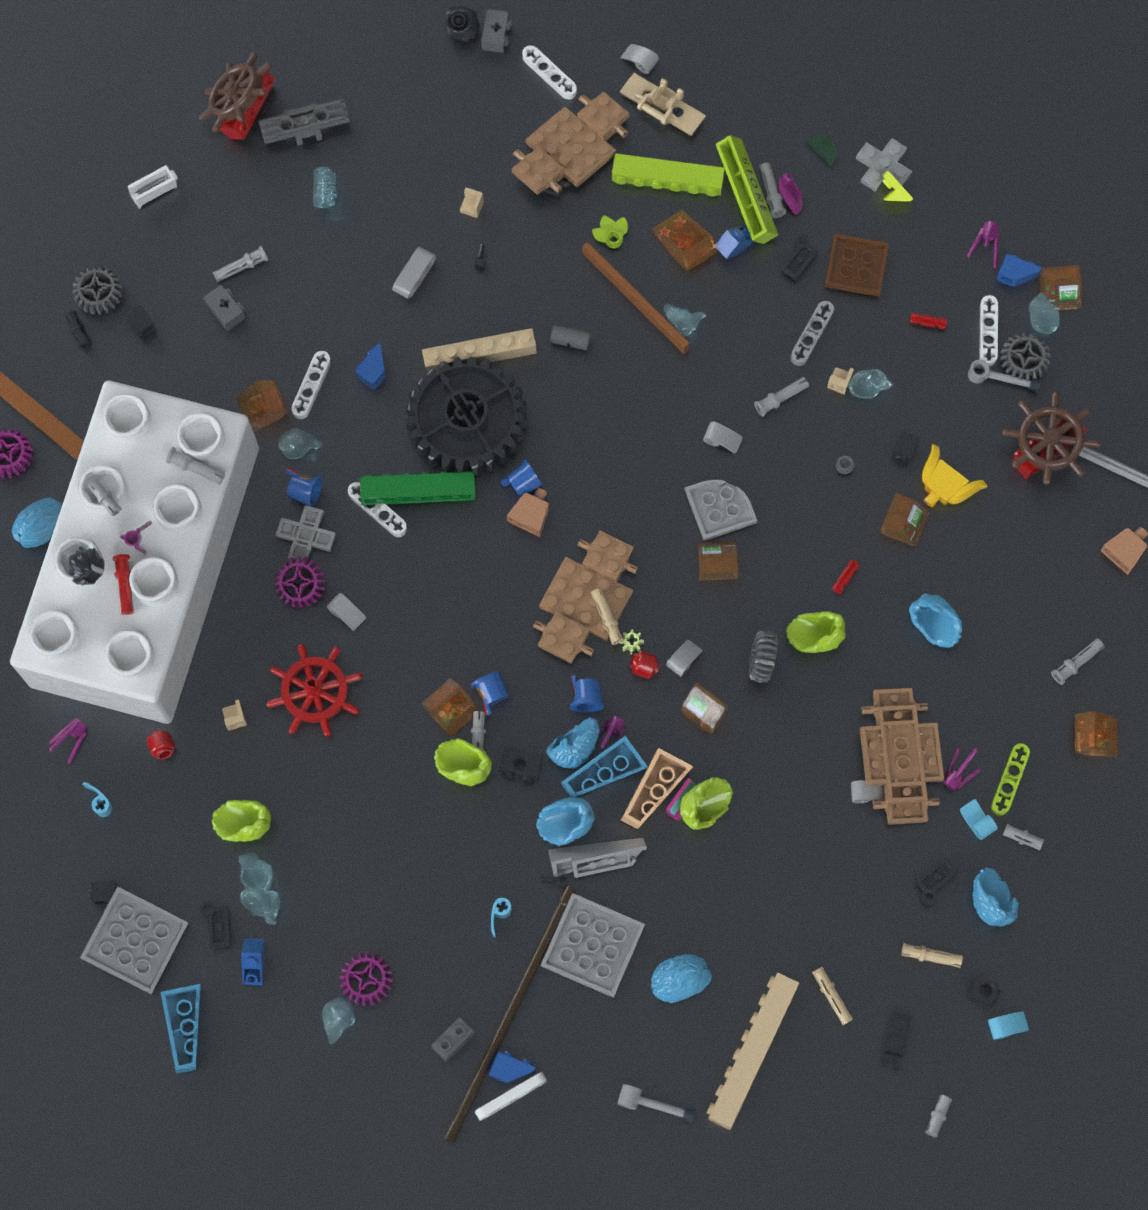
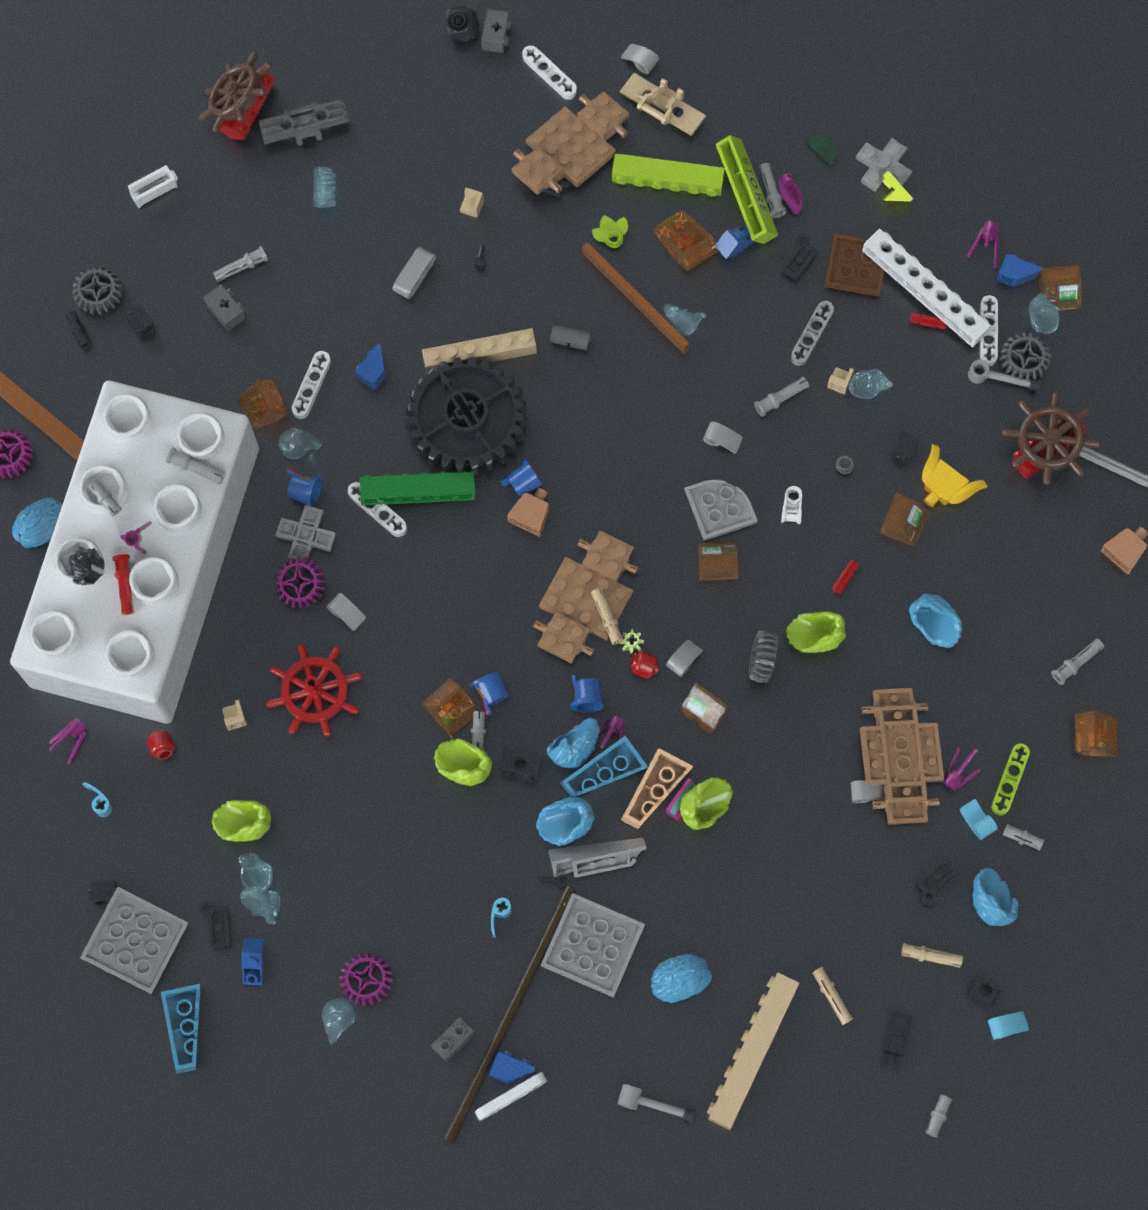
none -> white piece [781,486,802,524]
none -> white brick [862,229,991,347]

